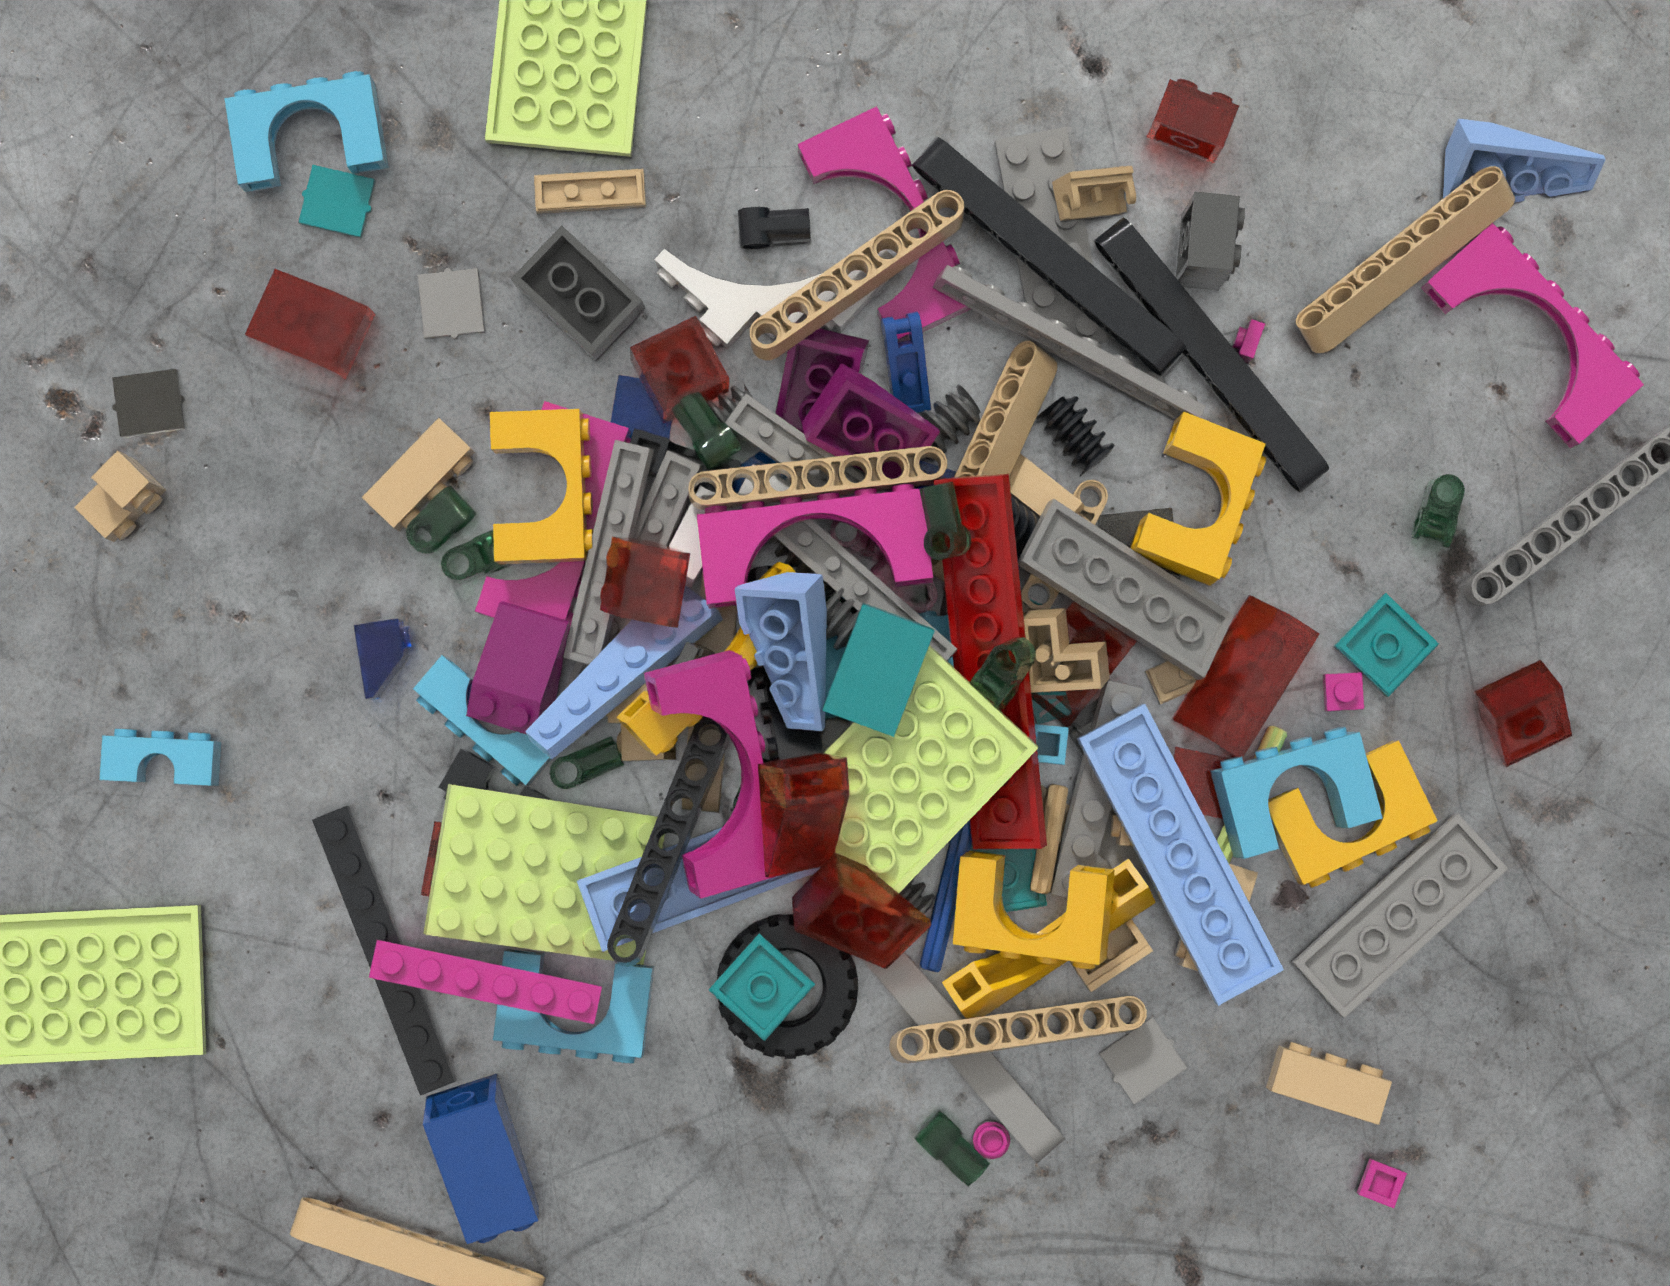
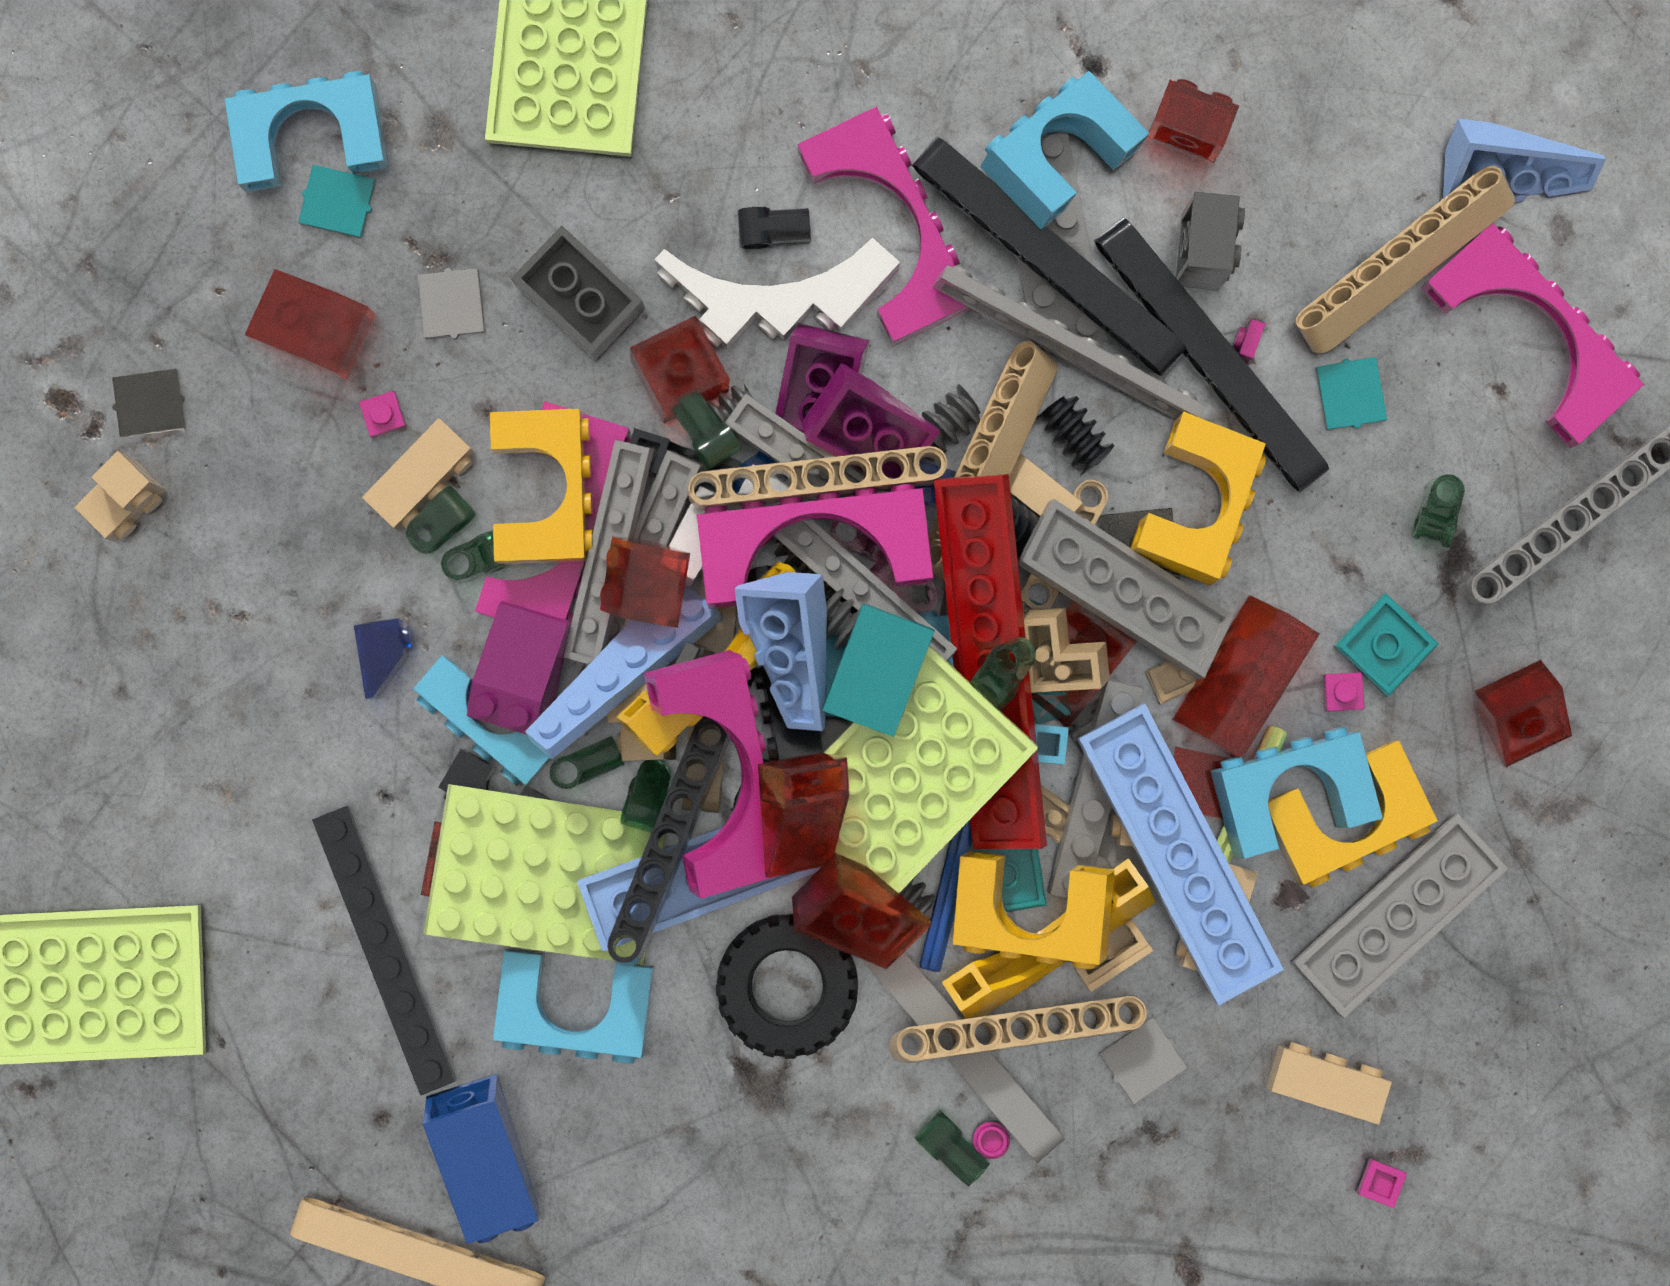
medium azure arch [99,729,221,786] -> none
dark pink arch [369,940,602,1024] -> none
tan tile [534,169,646,214] -> none
clear blue piece [611,375,678,439] -> none
teal tile [709,933,815,1041] -> none
tan beam [750,190,964,360] -> none
blue plate [881,312,931,413] -> none
piece [919,482,971,560] -> none
tan axle [1030,784,1068,894] -> none
tan hinge [1052,166,1136,221] -> none
none -> dark pink plate [359,391,407,438]
none -> clear green piece [620,760,671,833]
none -> medium azure arch [980,71,1150,230]
none -> teal piece [1316,357,1387,430]

